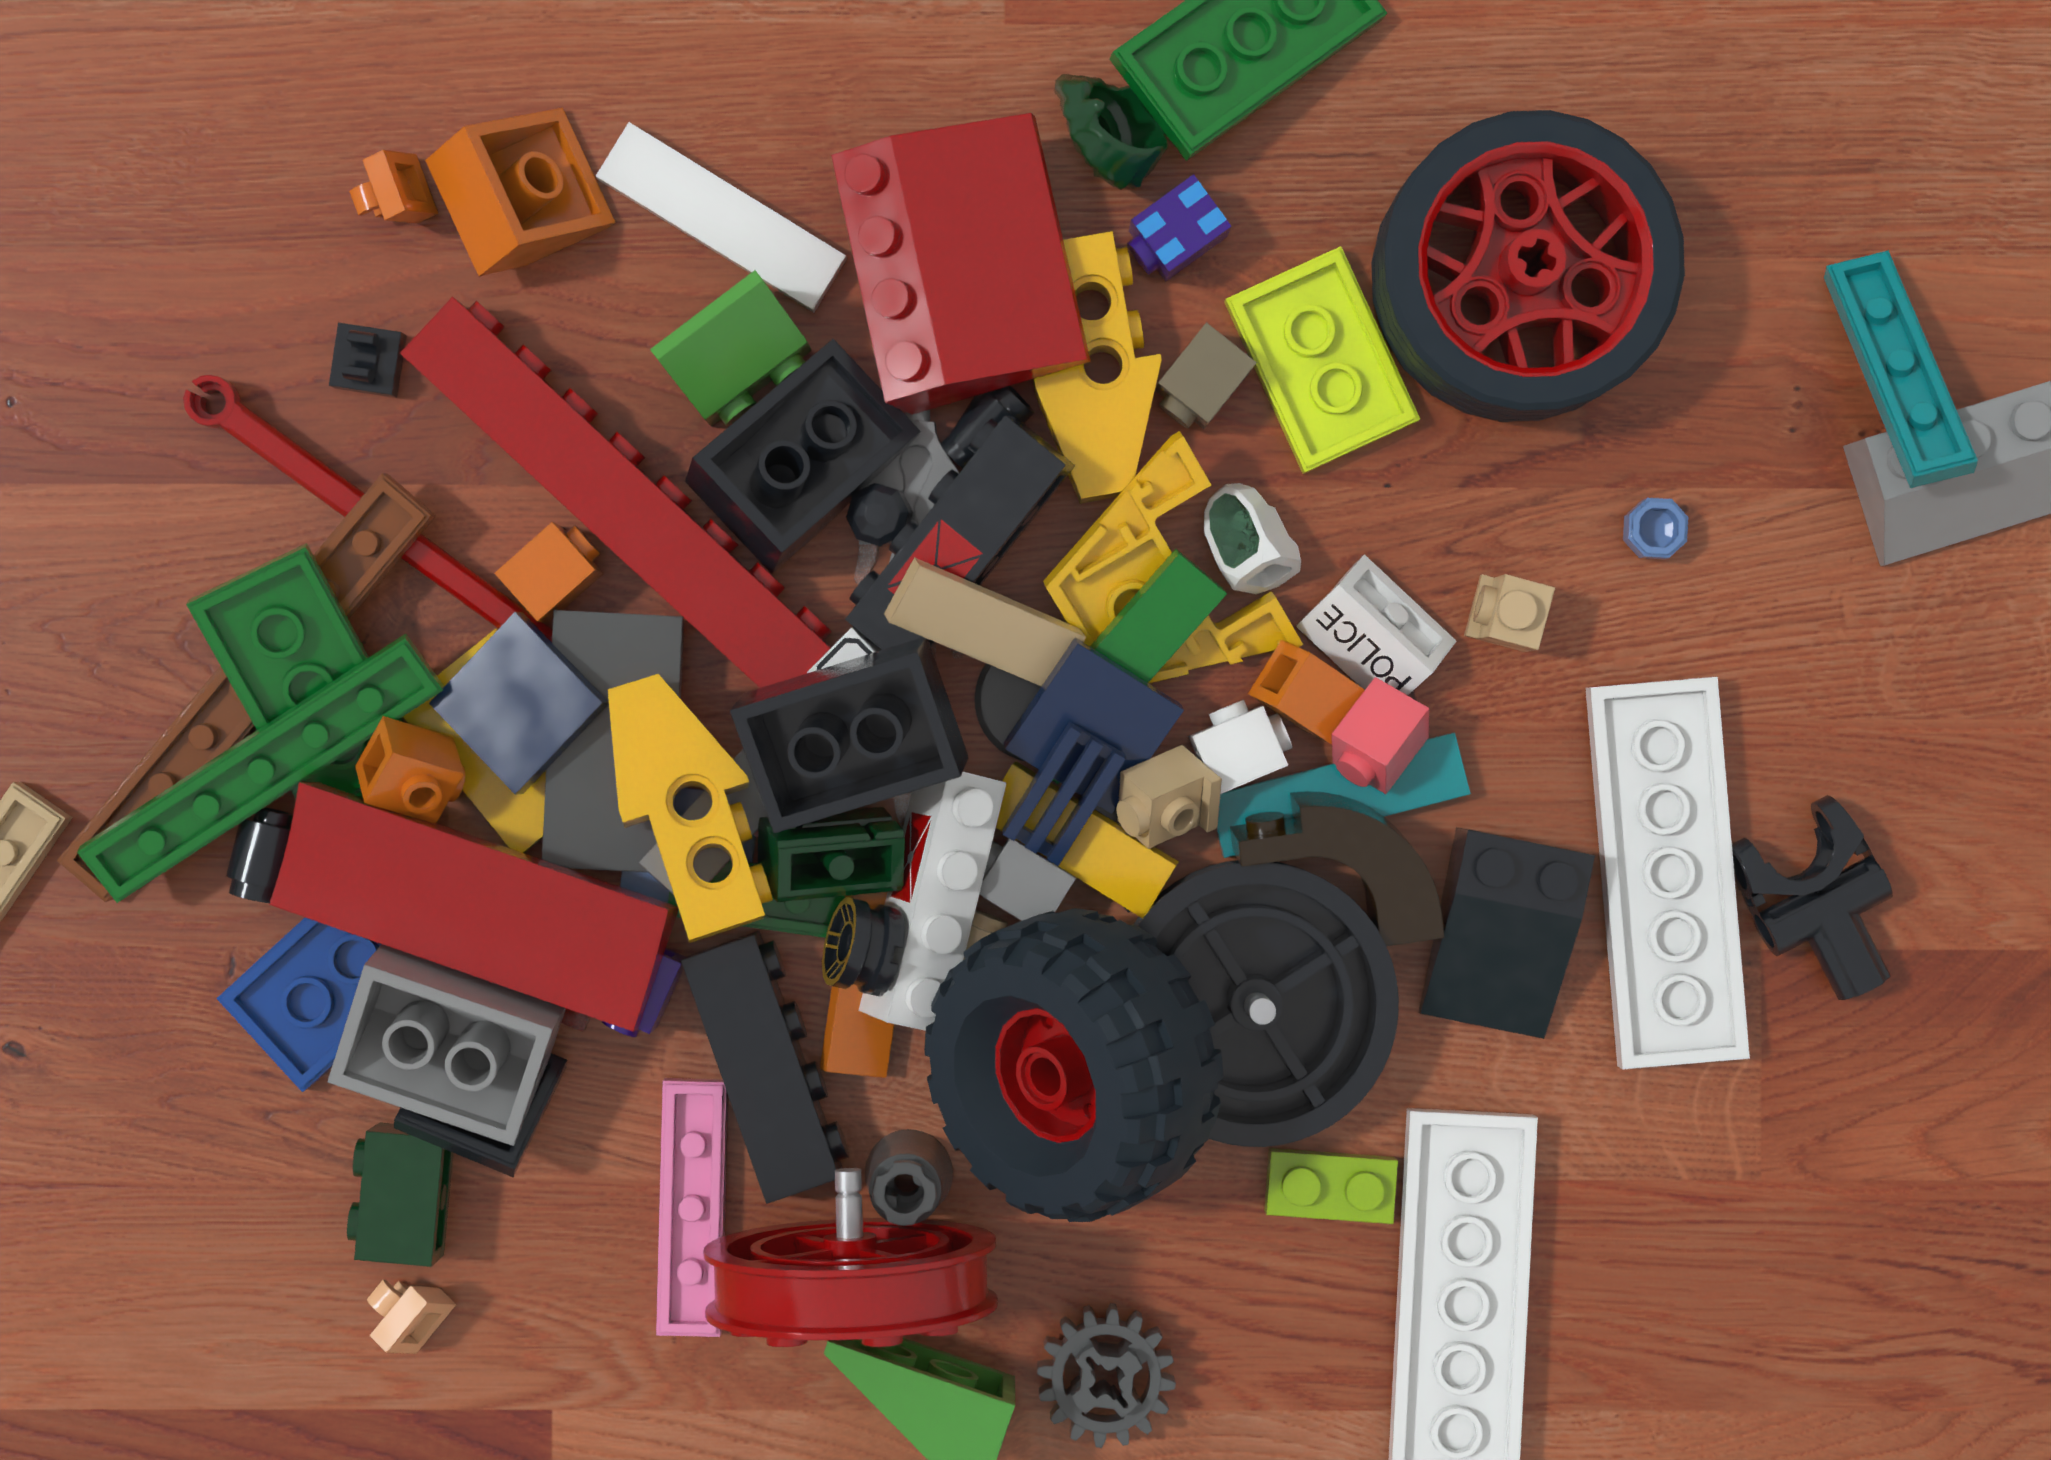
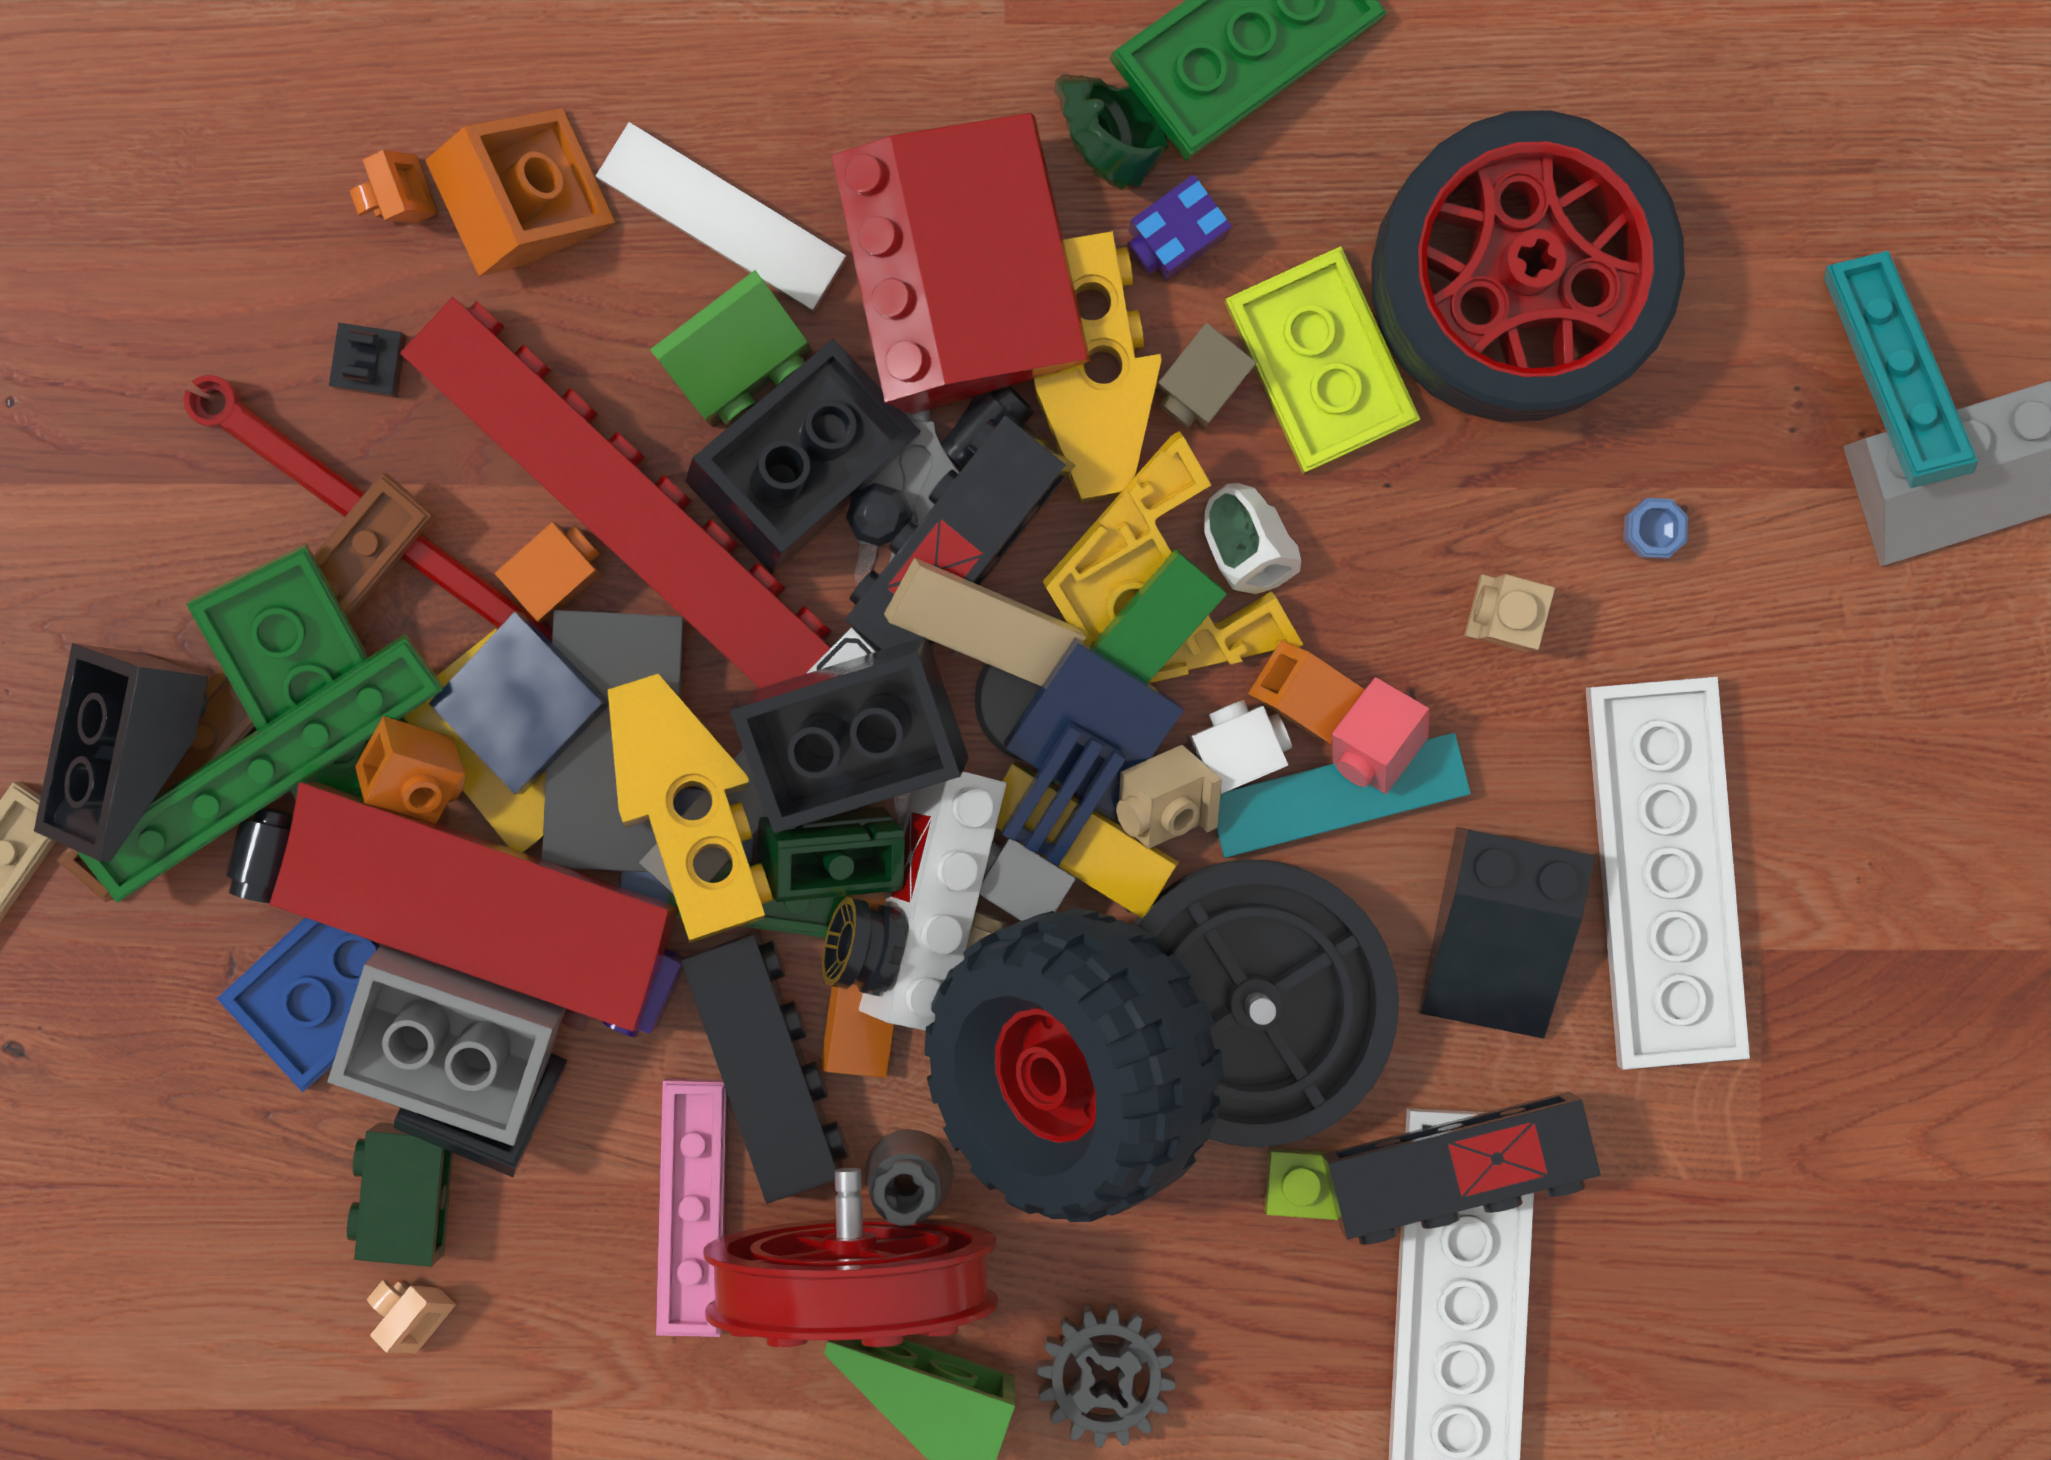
dark brown arch [1230,791,1444,946] -> none
white panel [1296,554,1457,695] -> none
black connector [1732,795,1893,1000] -> none
none -> black slope [34,643,208,862]
none -> black brick [1321,1091,1601,1245]

